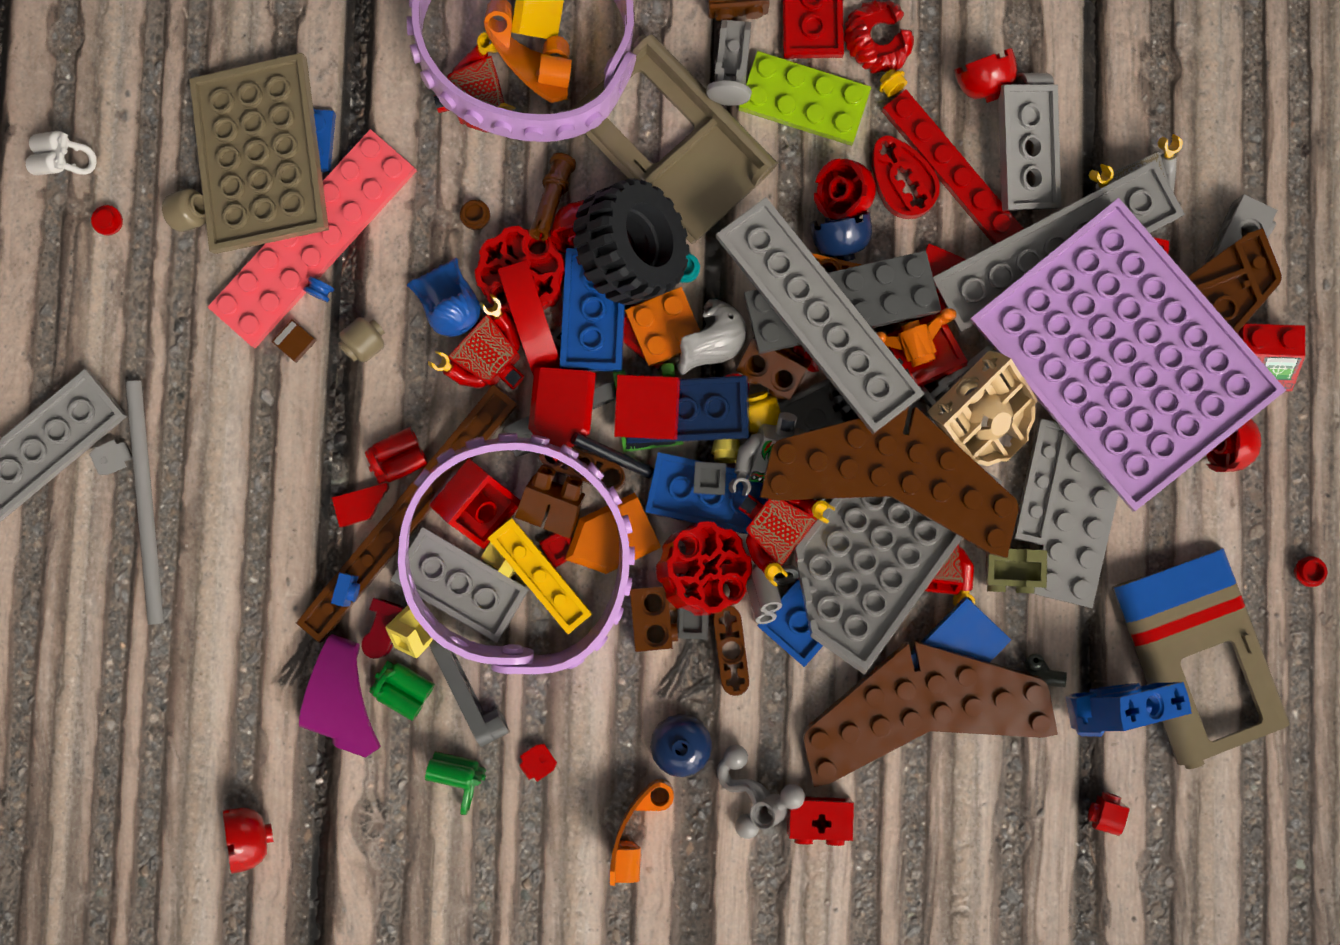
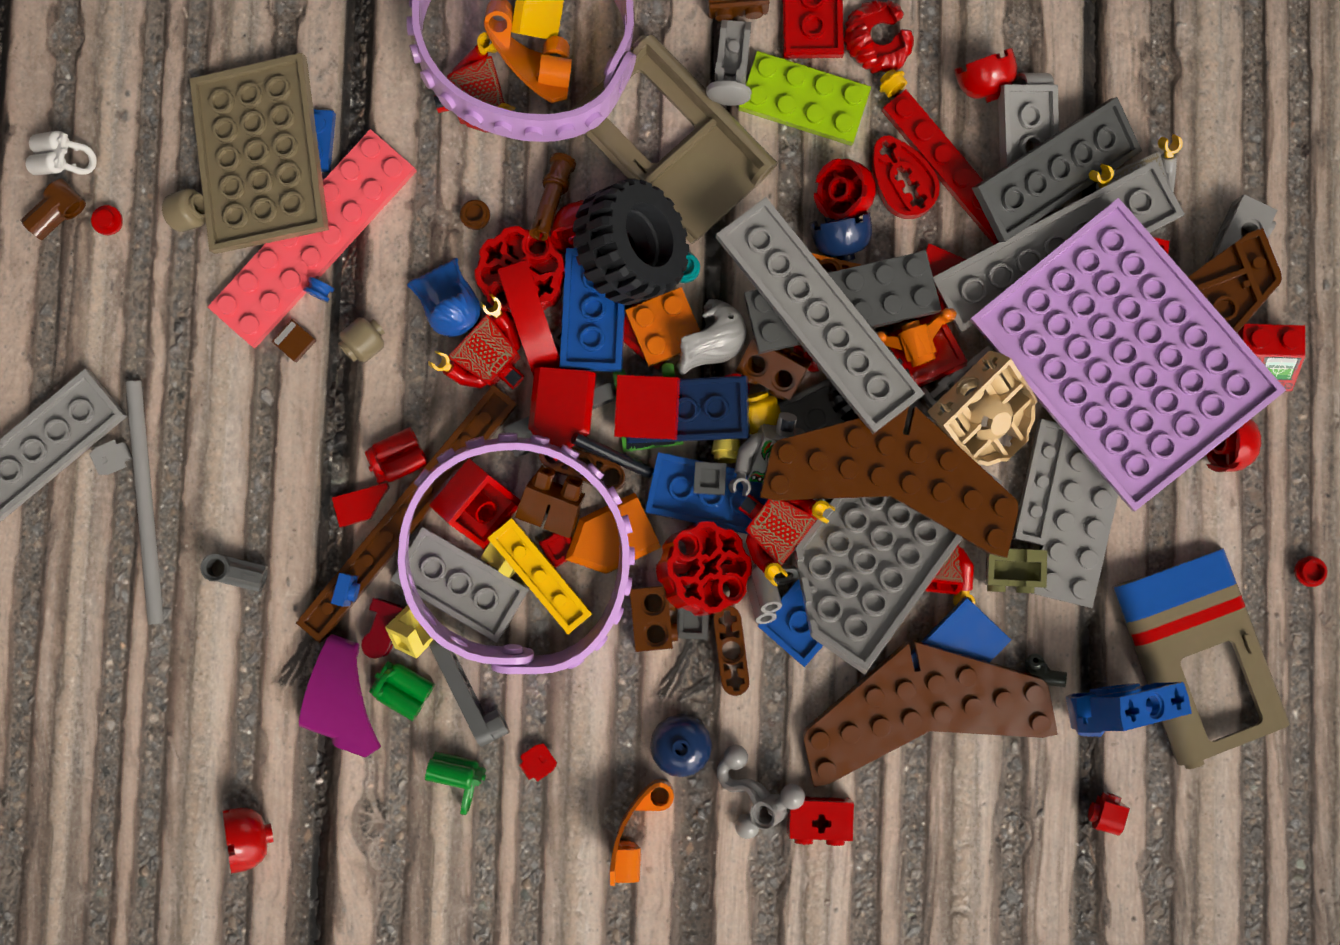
none -> reddish brown piece [20,179,86,240]
none -> dark grey piece [200,554,268,592]
none -> dark grey plate [972,97,1142,242]

